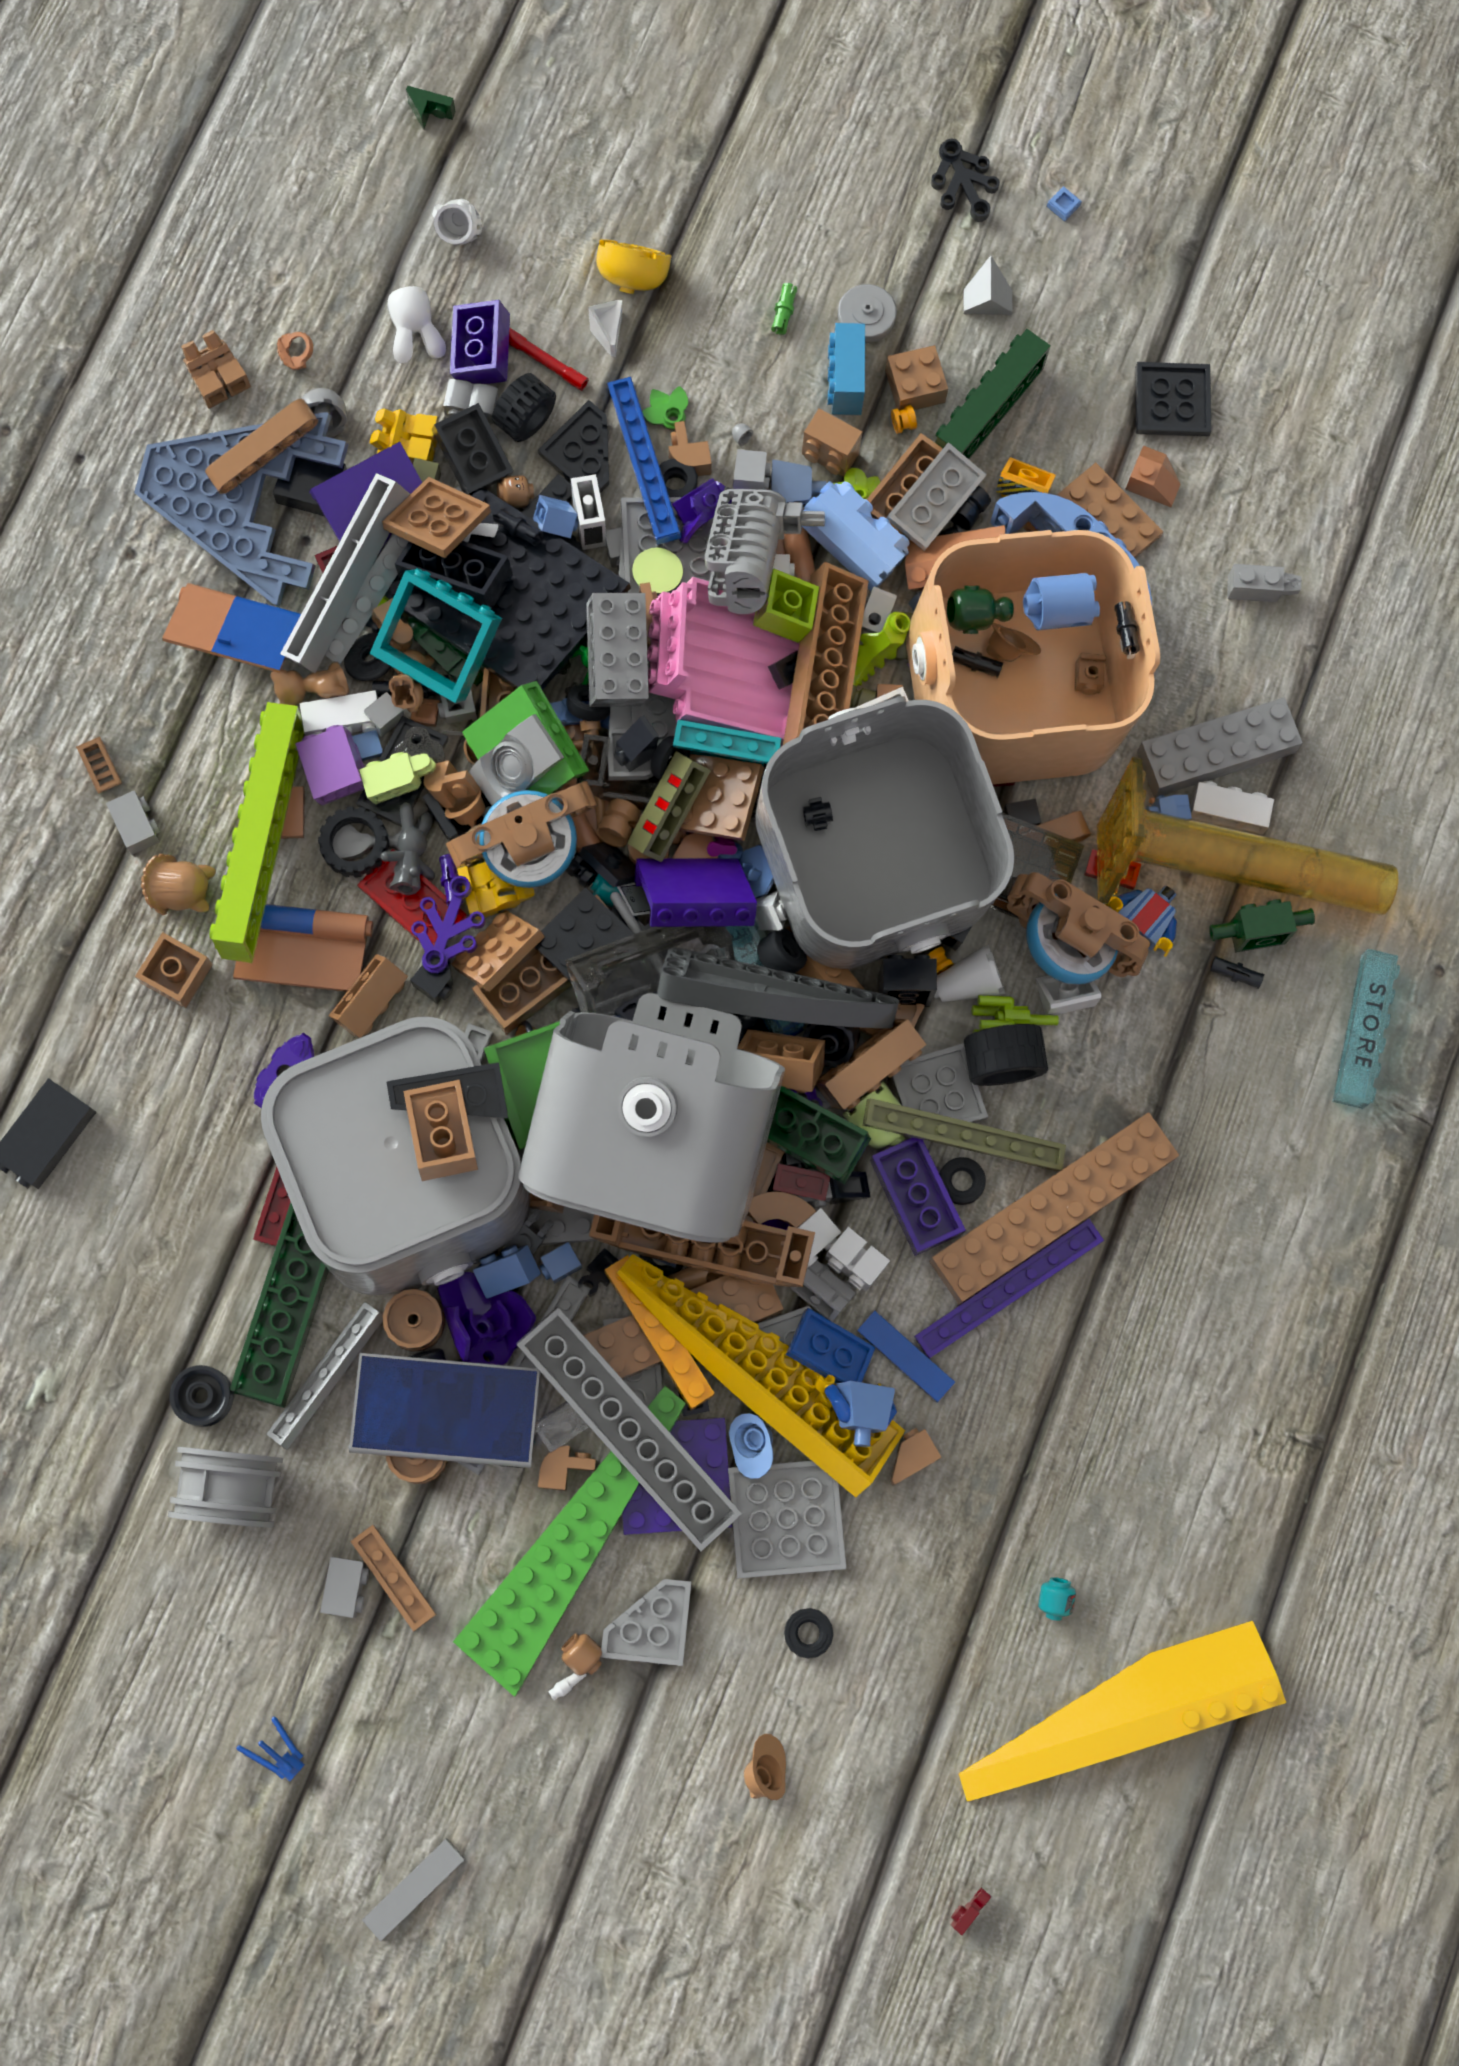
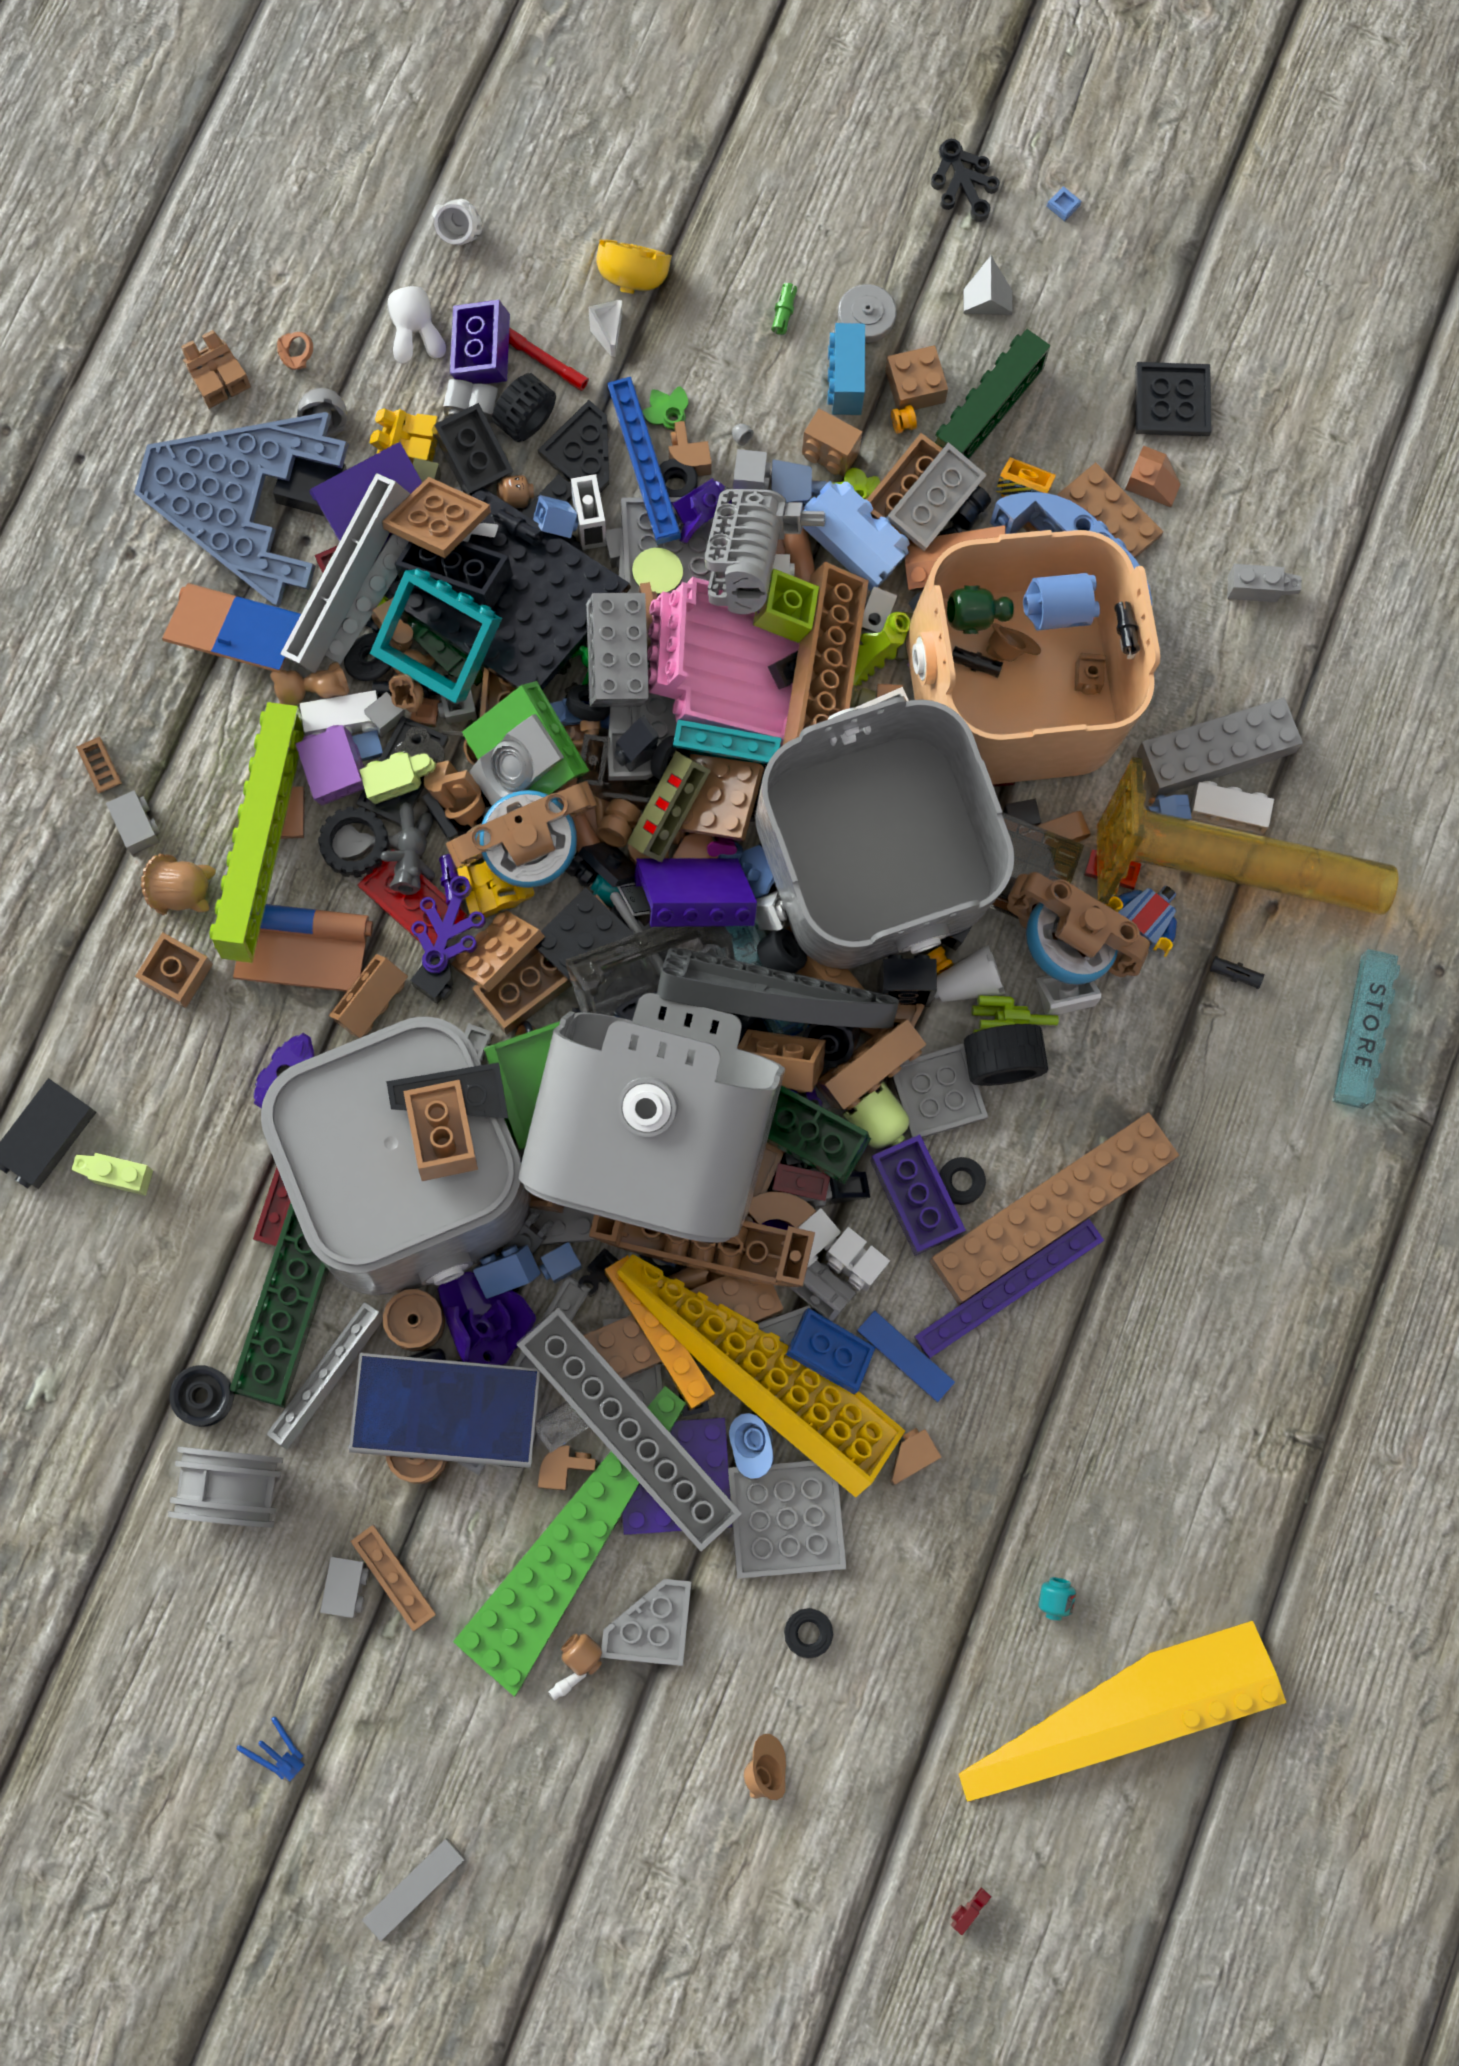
medium nougat beam [205,399,318,494] -> none
dark green slope [406,85,456,129] -> none
black gear [803,797,833,831] -> none
medium blue torso [814,1375,897,1447] -> none
olive plate [862,1098,1066,1171] -> none
dark green brick [1209,899,1315,953] -> none
none -> yellowish green hinge [72,1153,153,1196]

